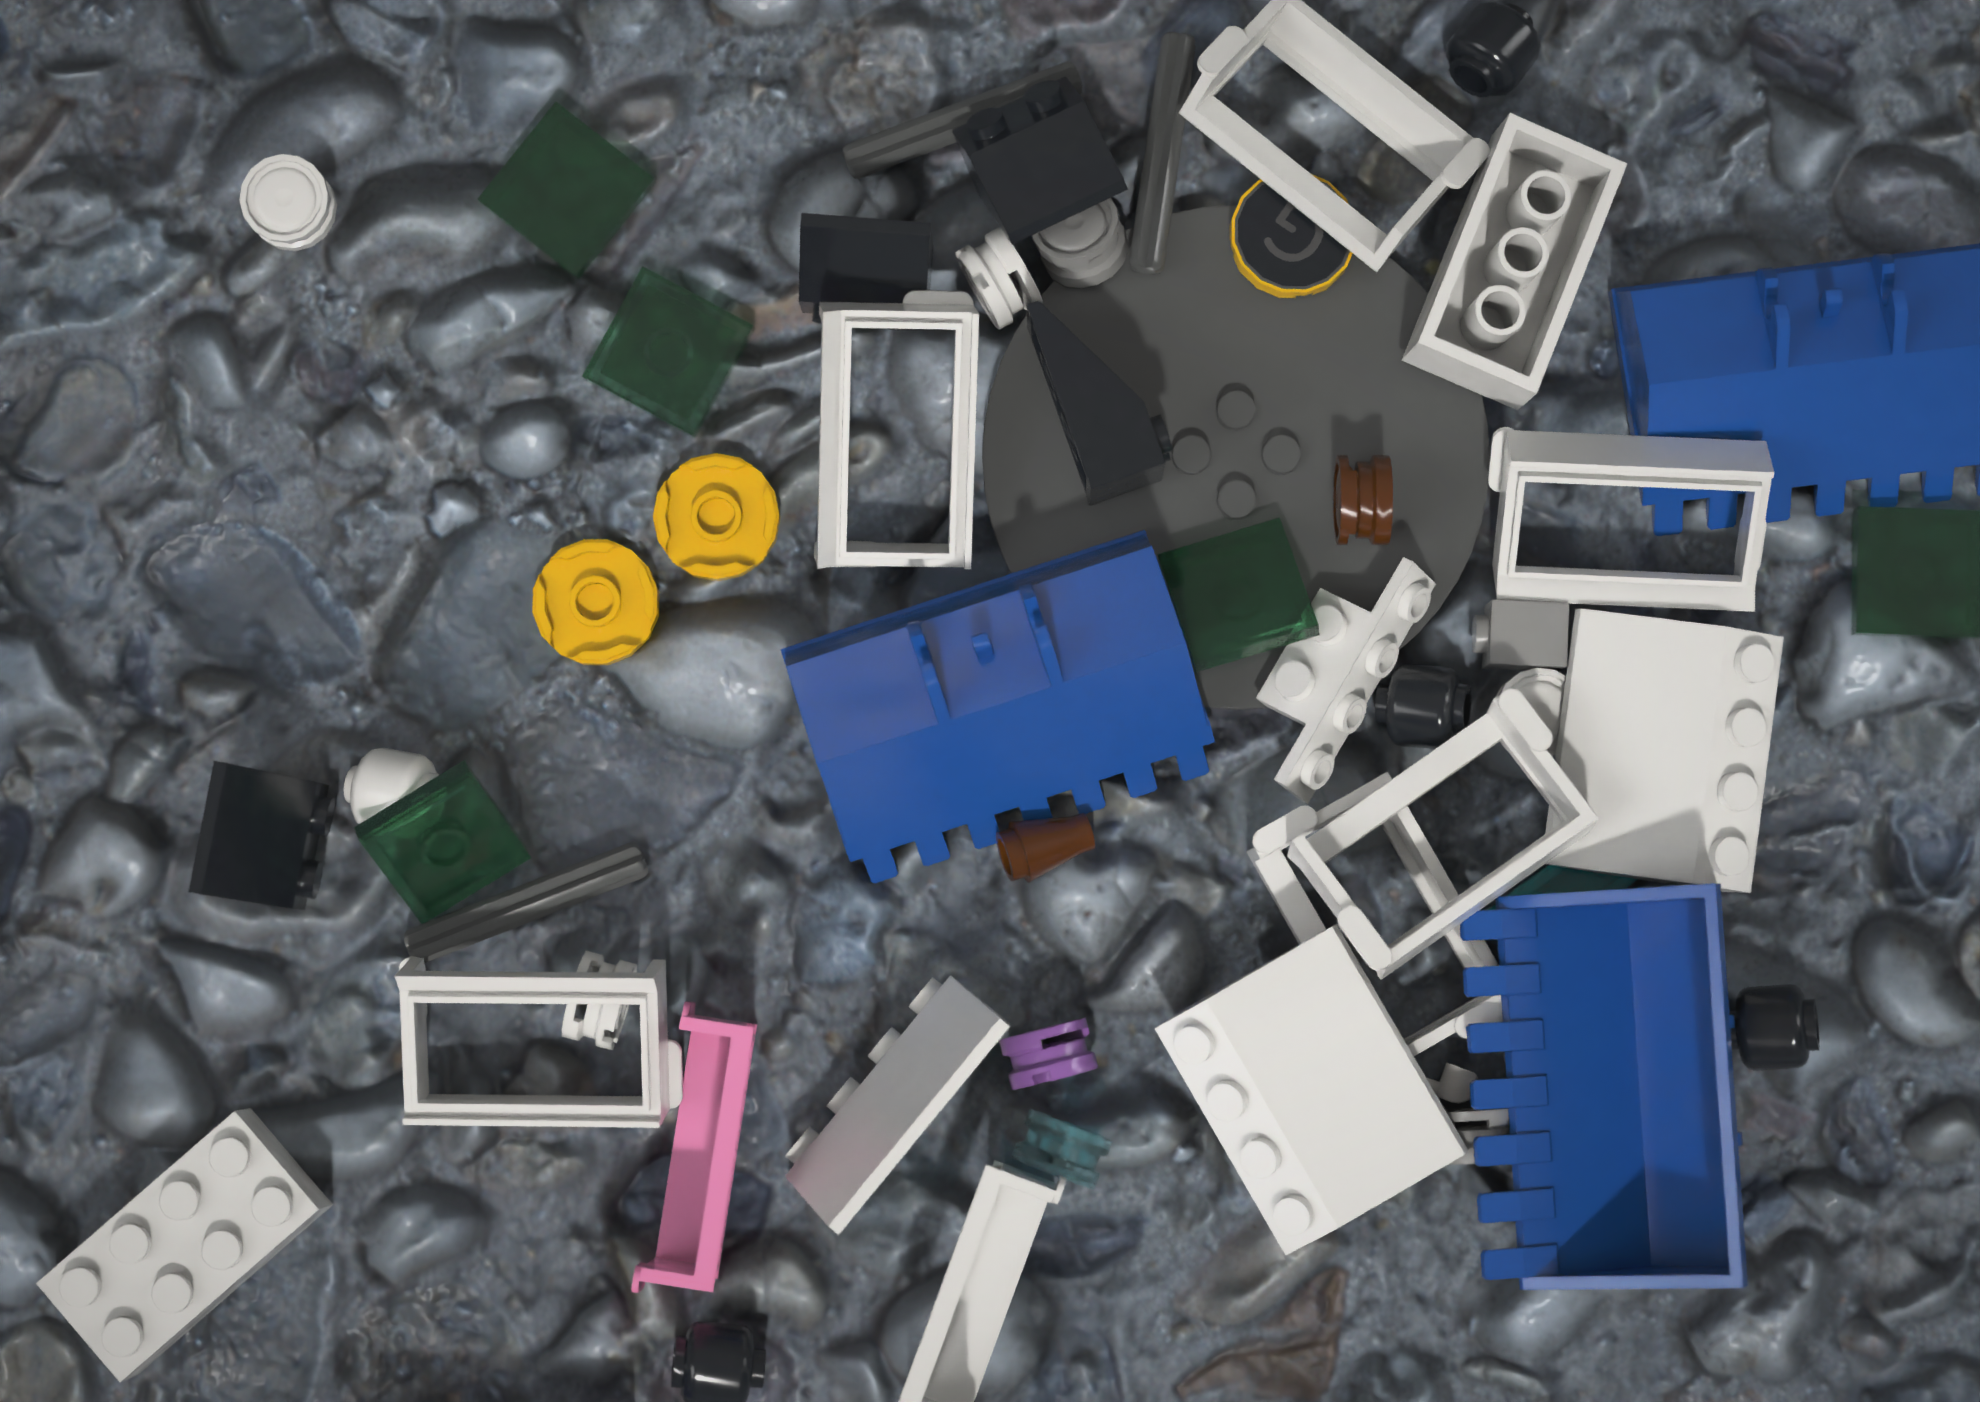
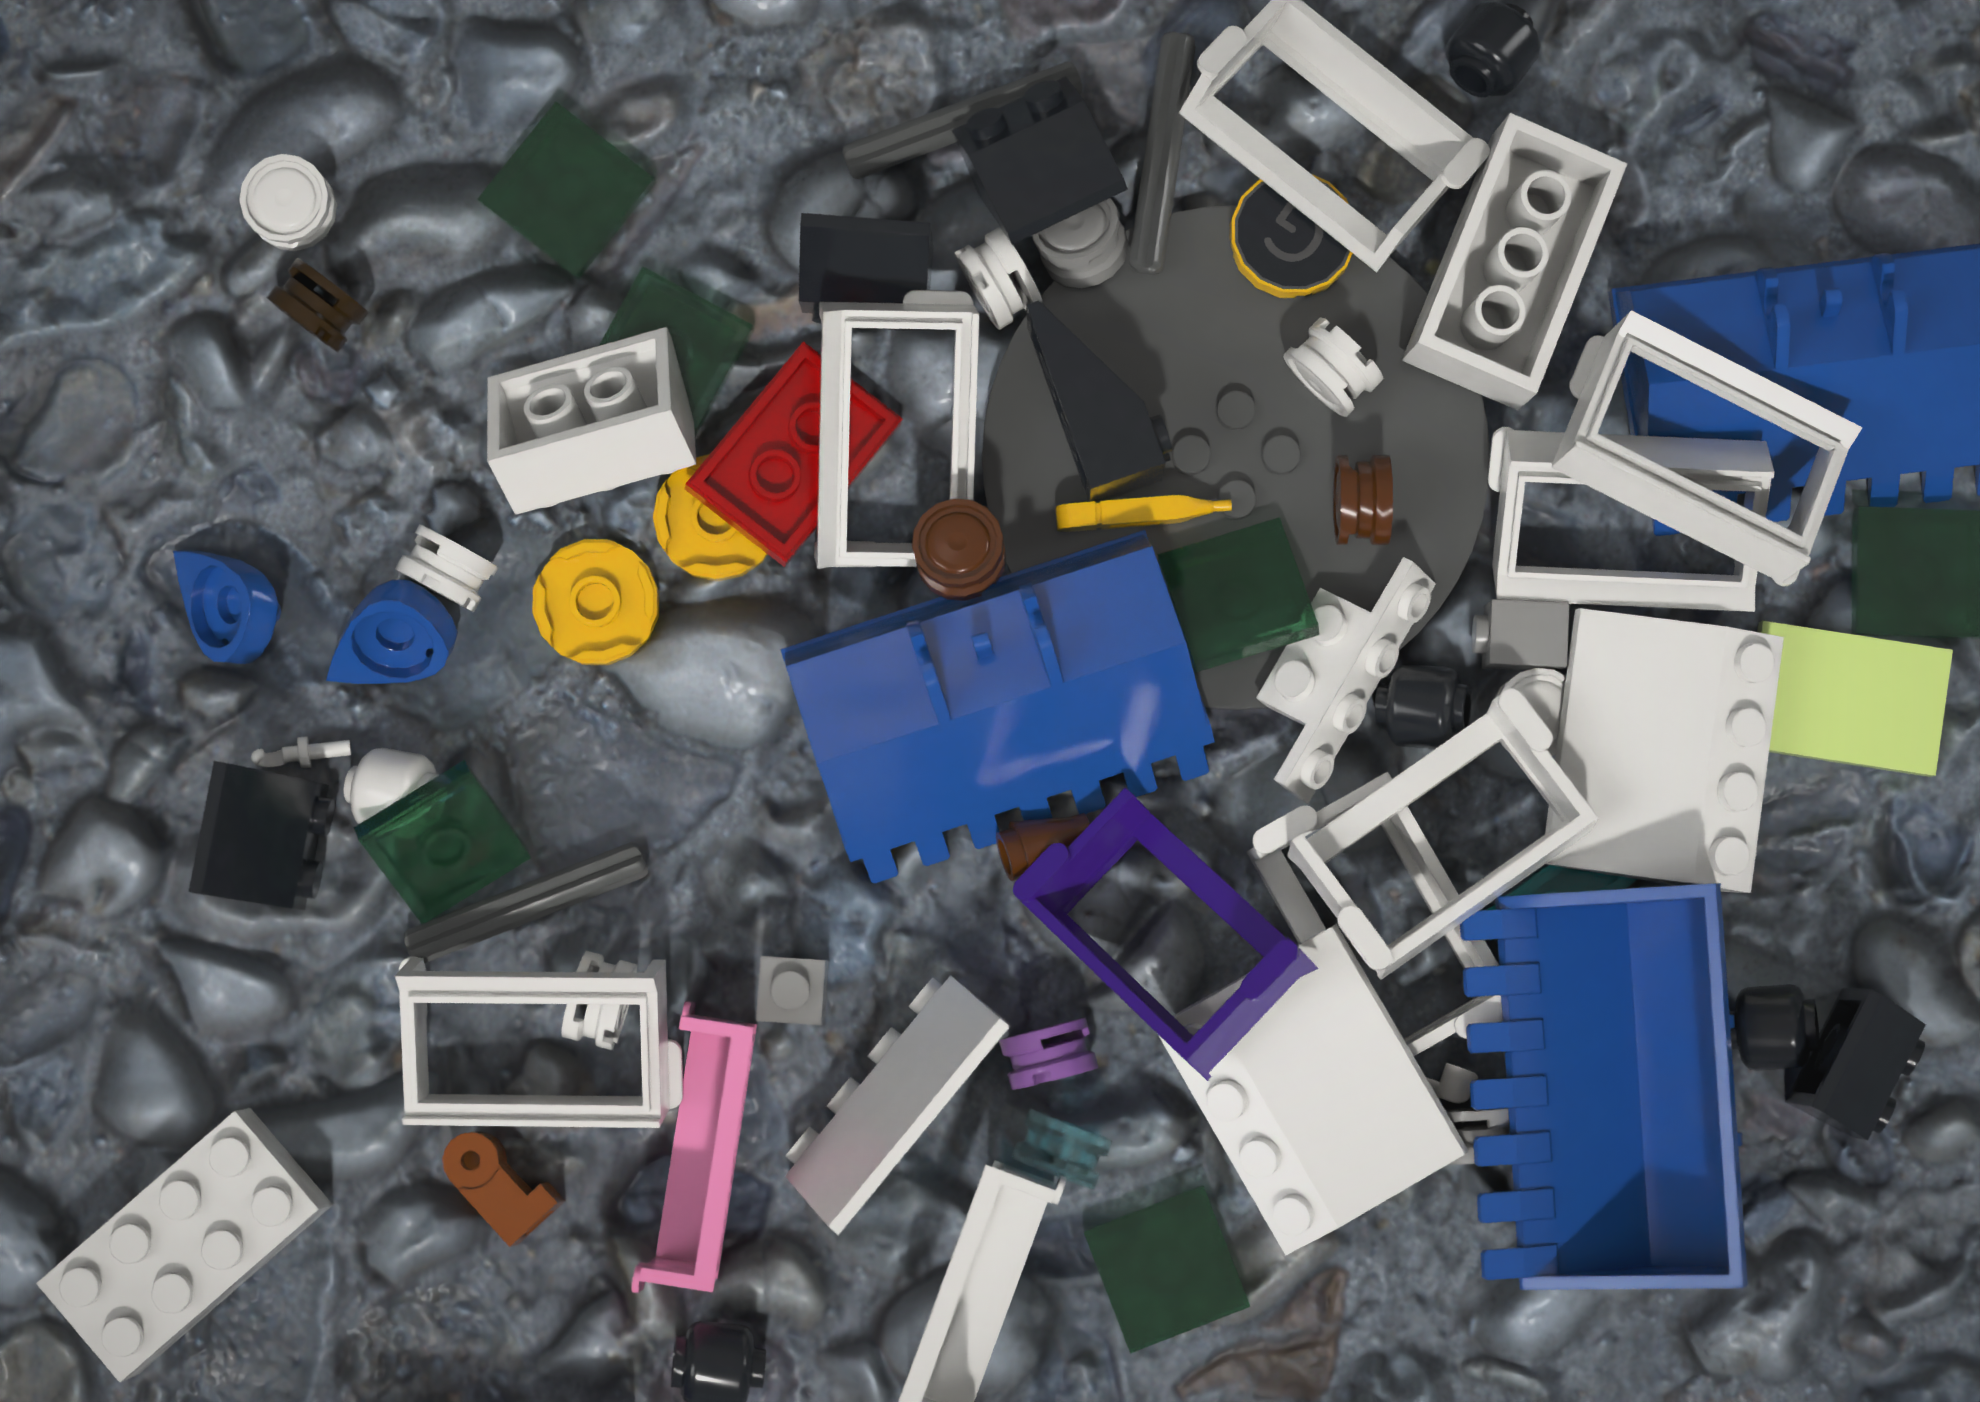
none -> blue piece [173,550,281,664]
none -> white hand [251,736,352,769]
none -> dark brown wheel [266,258,369,352]
none -> blue piece [326,580,458,684]
none -> white wheel [395,524,498,612]
none -> dark orange leg [442,1131,566,1247]
none -> white slope [487,327,696,515]
none -> red tile [685,341,903,567]
none -> light grey brick [756,956,829,1025]
none -> reddish brown wheel [912,498,1006,601]
none -> dark purple piece [1013,787,1319,1081]
none -> yellow piece [1055,495,1232,532]
none -> clear green tile [1083,1184,1251,1354]
none -> white wheel [1283,317,1383,417]
none -> white piece [1551,311,1862,586]
none -> yellowish green tile [1757,621,1953,777]
none -> black slope [1785,988,1926,1140]

